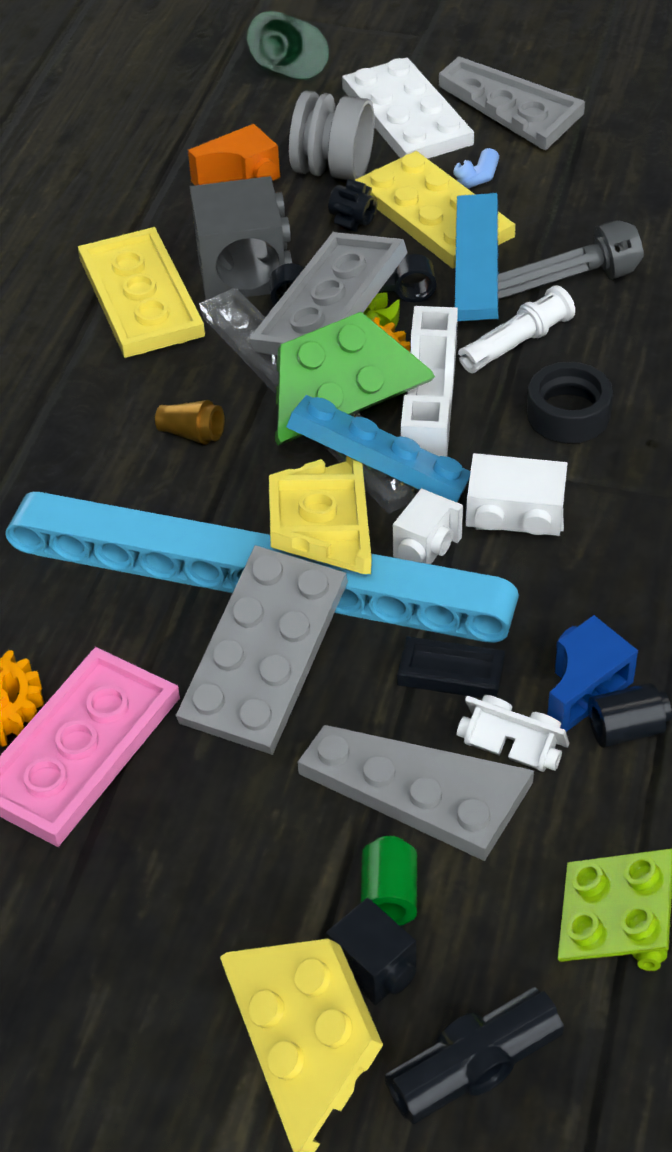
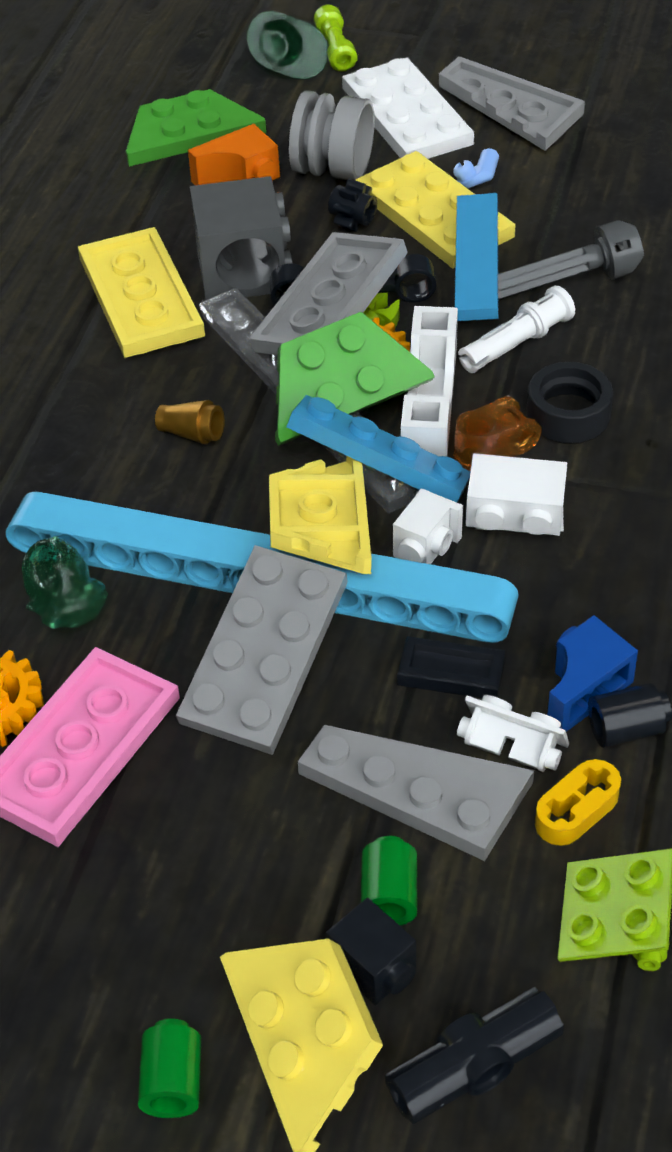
none -> clear green hair [22,536,108,629]
none -> bright green wing [126,89,266,167]
none -> green brick [138,1018,201,1118]
none -> lime piece [314,5,357,72]
none -> clear orange piece [453,396,542,471]
none -> yellow beam [535,759,621,846]

